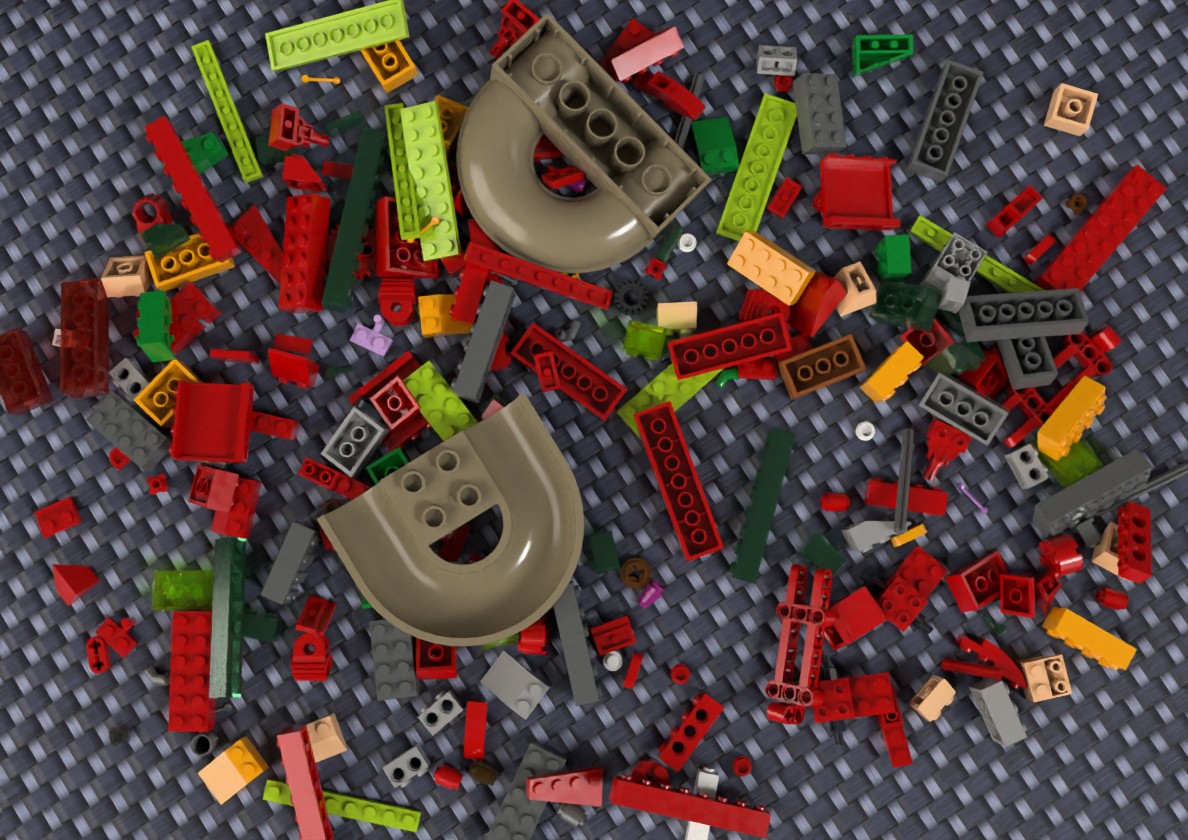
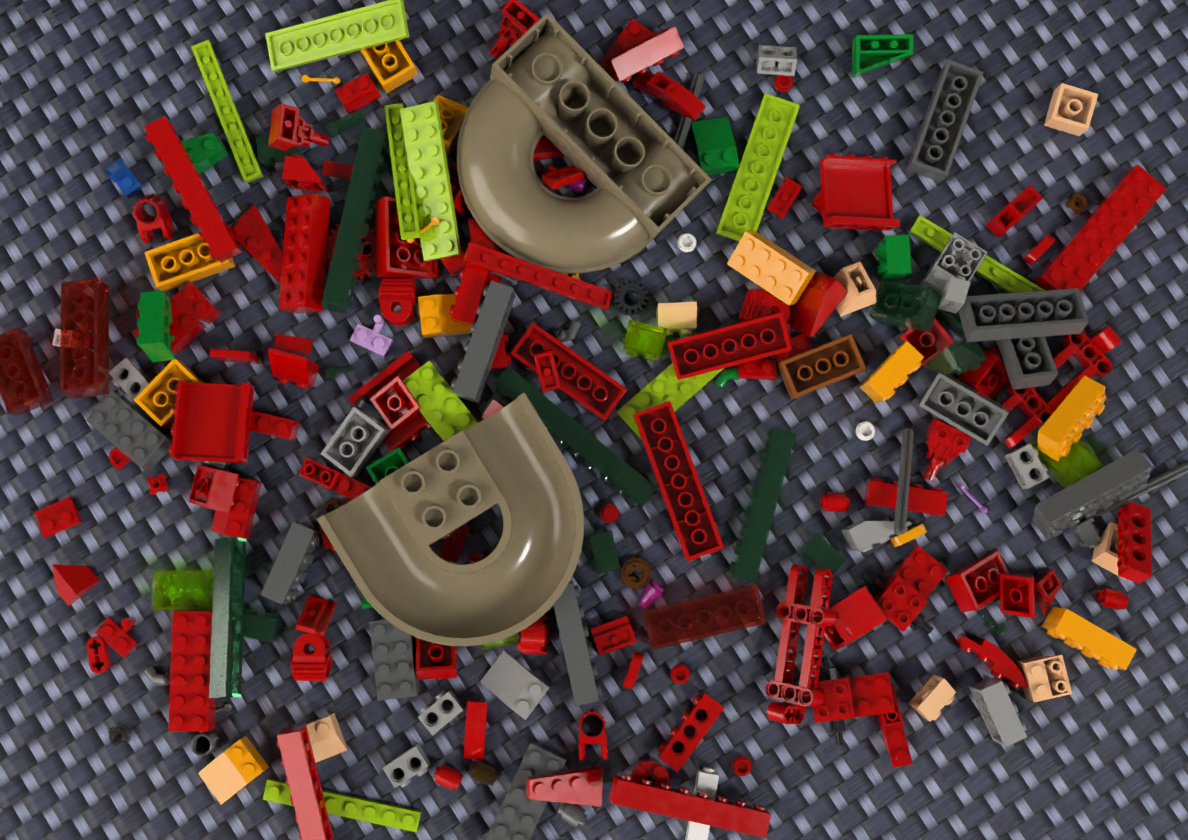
light nougat slope [101,255,150,298] -> none
clear green slope [140,224,191,259] -> none
white plate [603,651,623,671] -> none
red plate [645,258,667,280] -> none
clear green pin [655,224,684,263] -> none
dark grey brick [793,73,847,154] -> none
red axle [942,658,1002,680] -> none
red brick [1039,534,1083,579] -> none
none -> blue slope [105,158,143,198]
none -> red plate [335,73,382,115]
none -> clear green brick [494,366,657,507]
none -> red piece [578,711,607,761]
none -> red plate [599,503,619,523]
none -> clear red brick [641,584,766,650]

